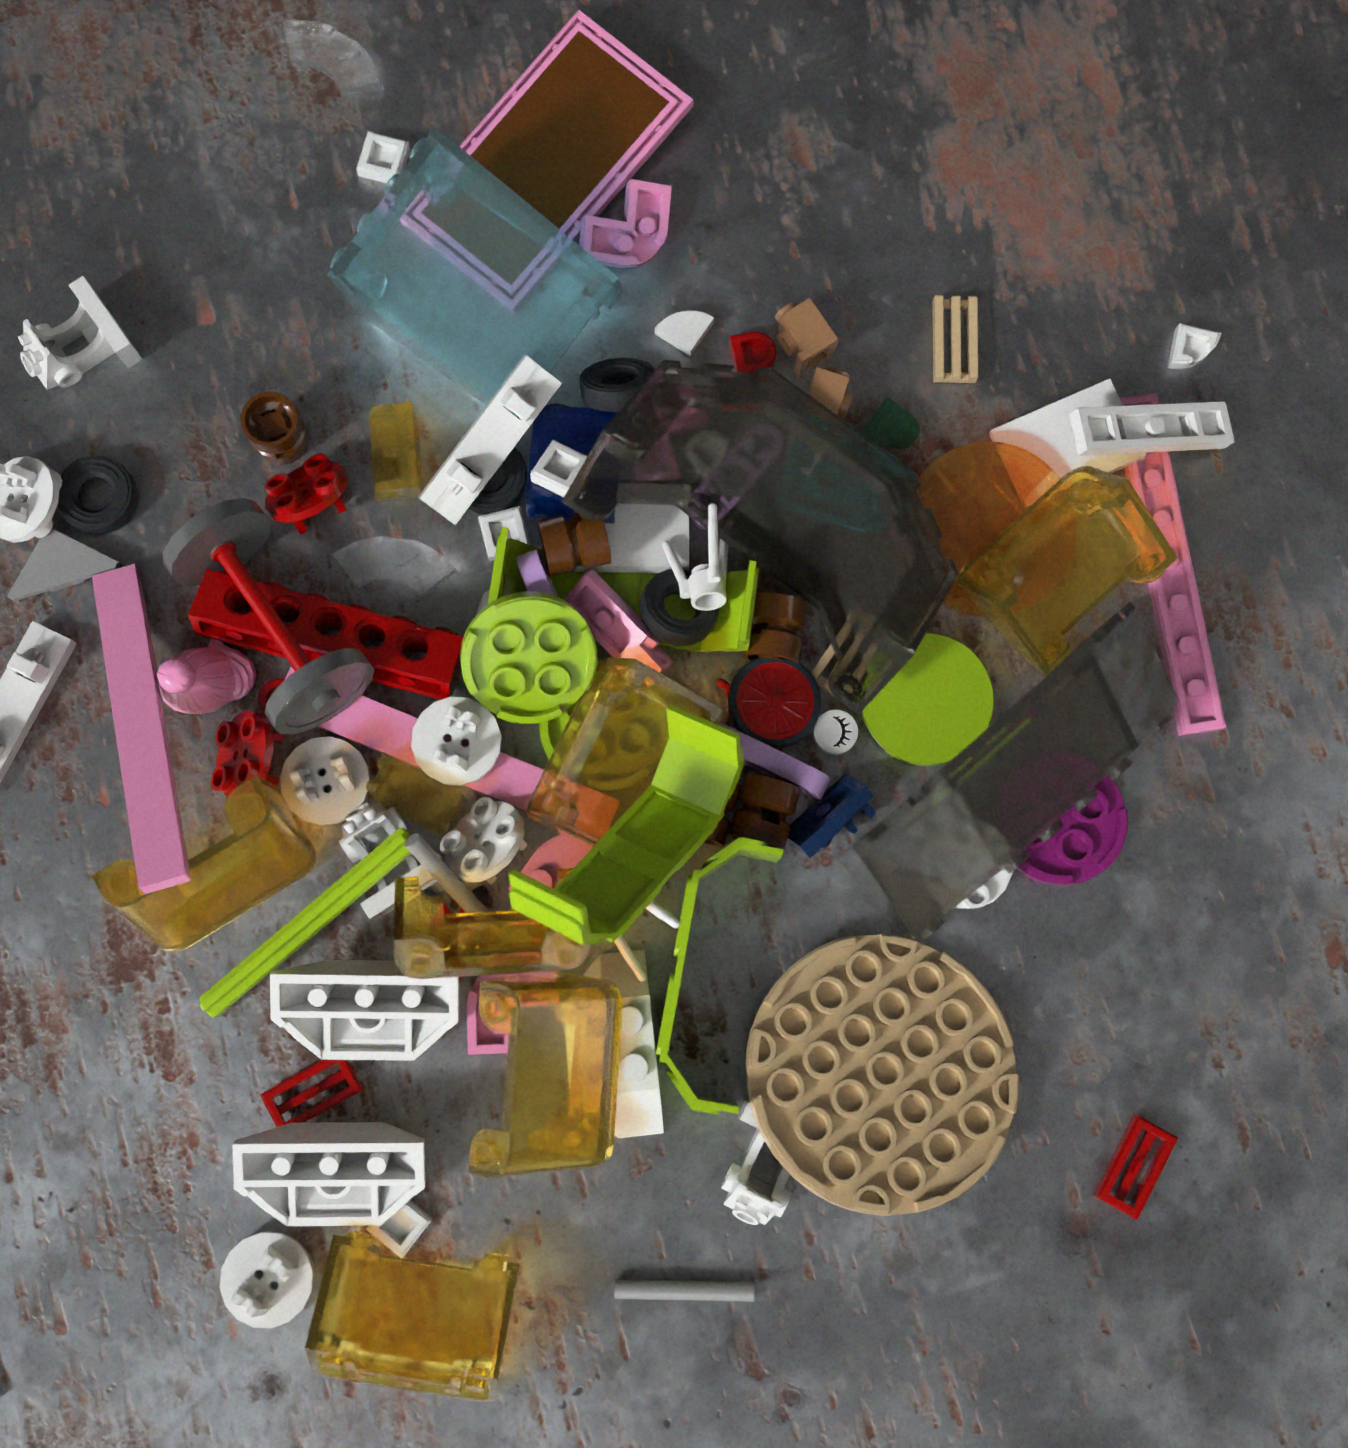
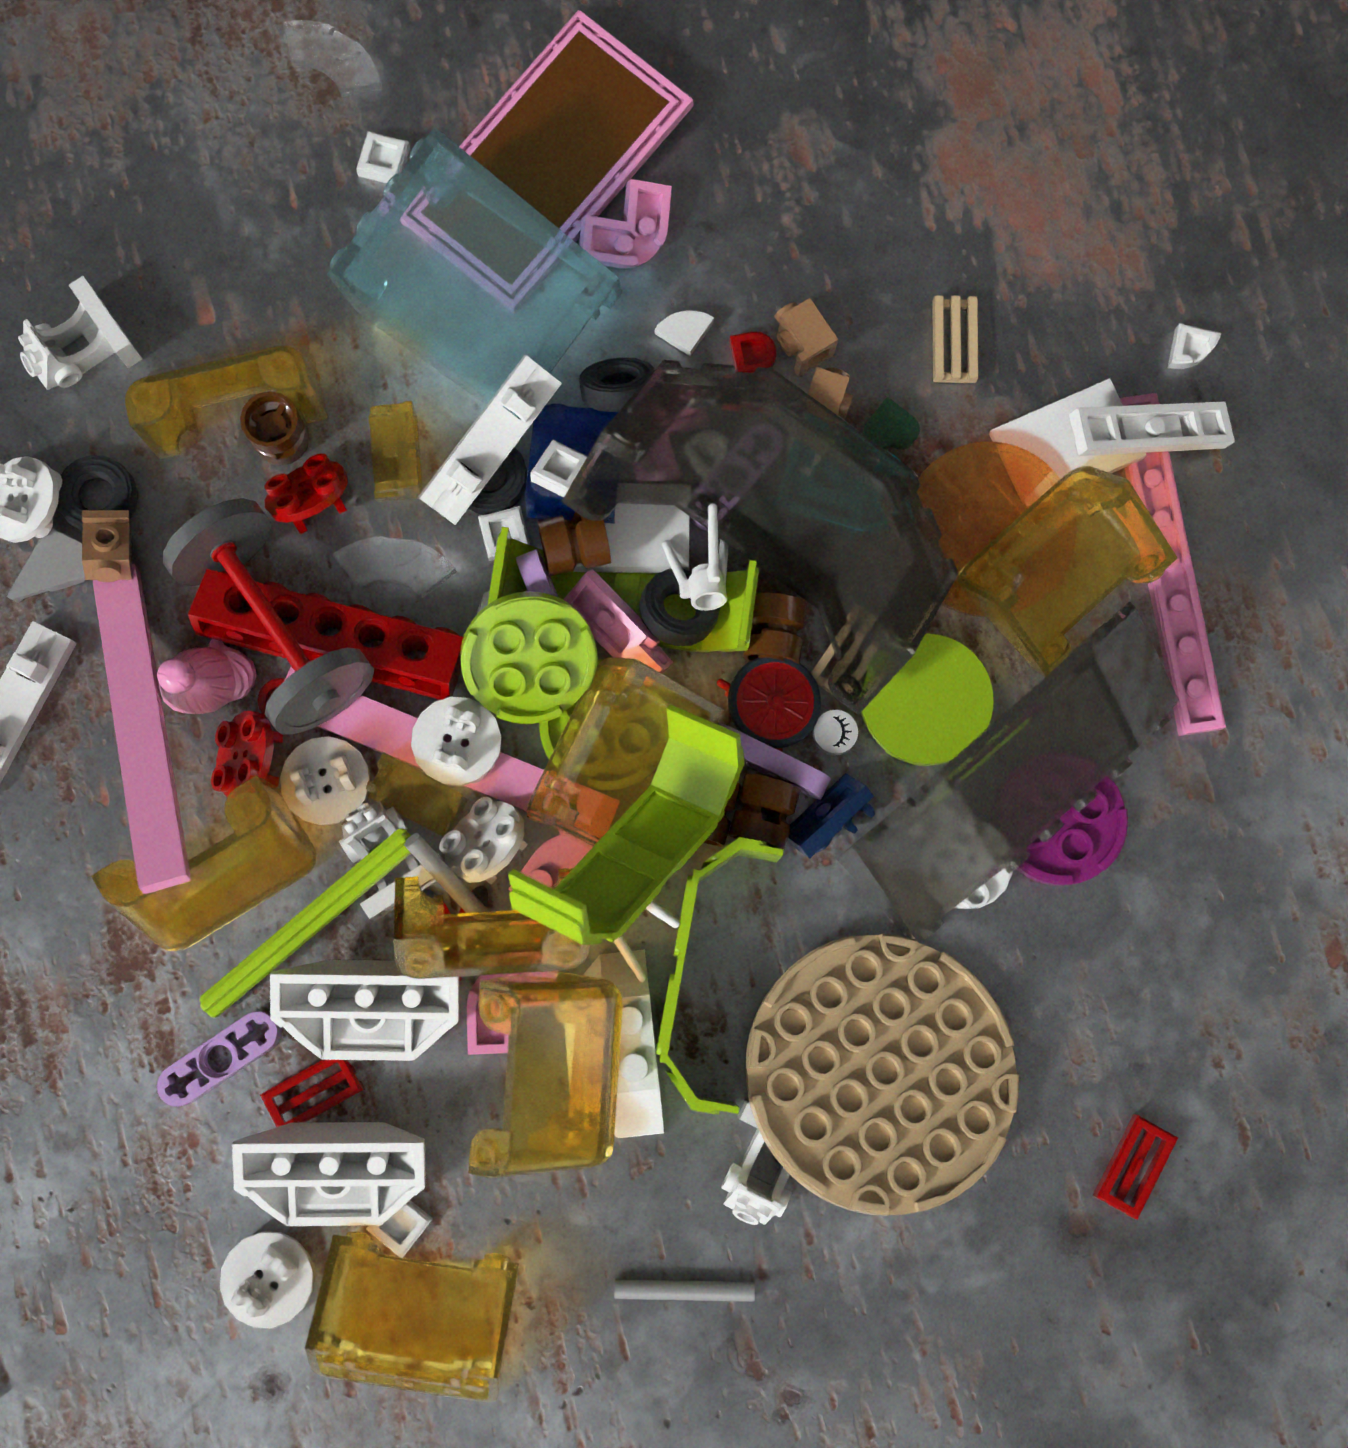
none -> medium nougat brick [82,510,132,582]
none -> clear yellow windscreen [125,337,329,459]
none -> lavender beam [157,1012,282,1107]

